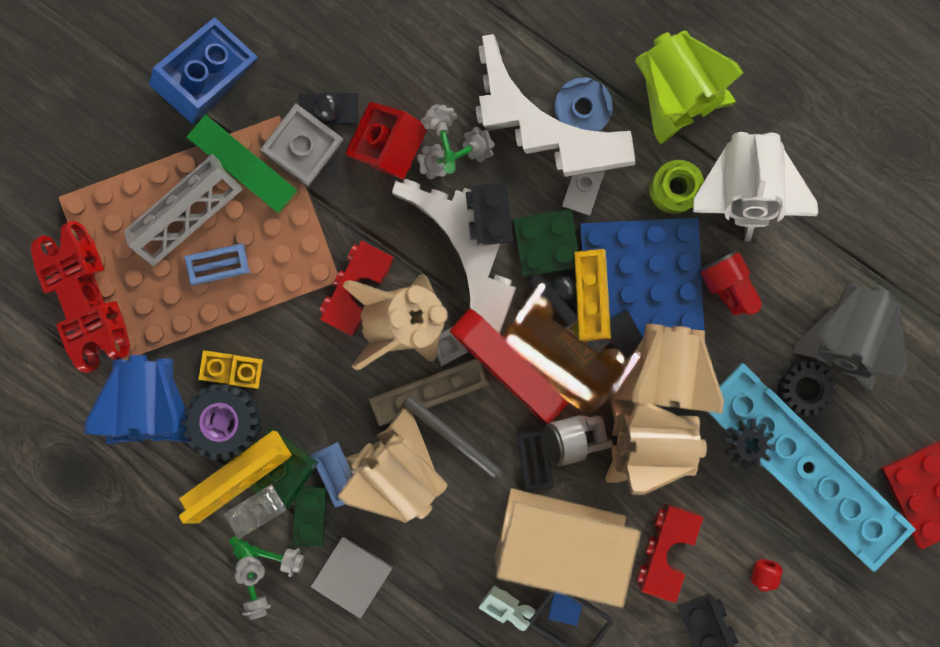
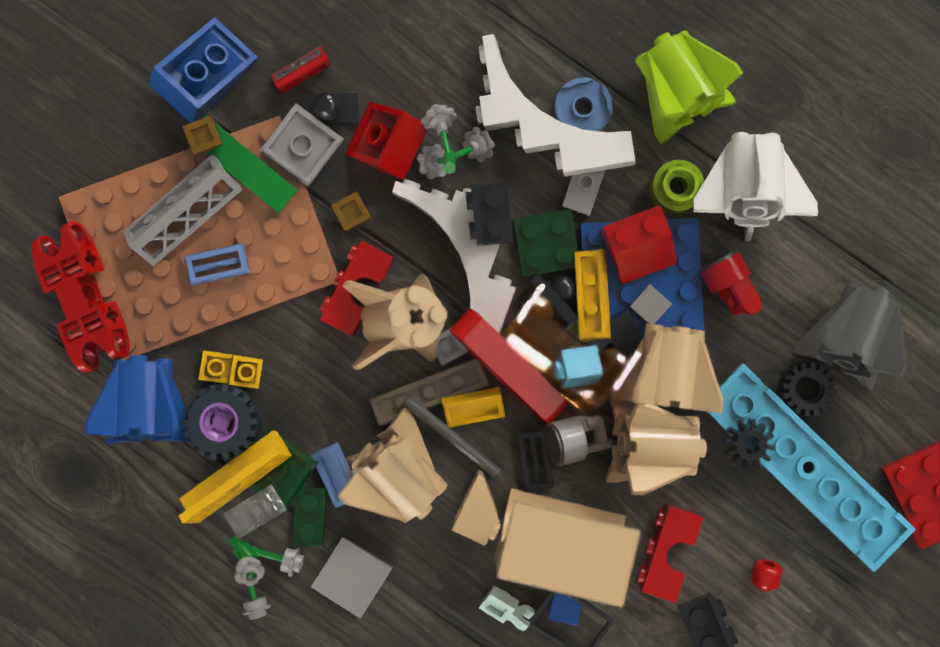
none -> pearl gold plate [182,115,224,156]
none -> red slope [271,47,331,94]
none -> pearl gold plate [331,191,372,232]
none -> yellow tile [442,387,505,428]
none -> tan slope [452,469,501,546]
none -> medium azure brick [553,345,603,388]
none -> red slope [600,205,677,285]
none -> light grey tile [629,284,672,324]

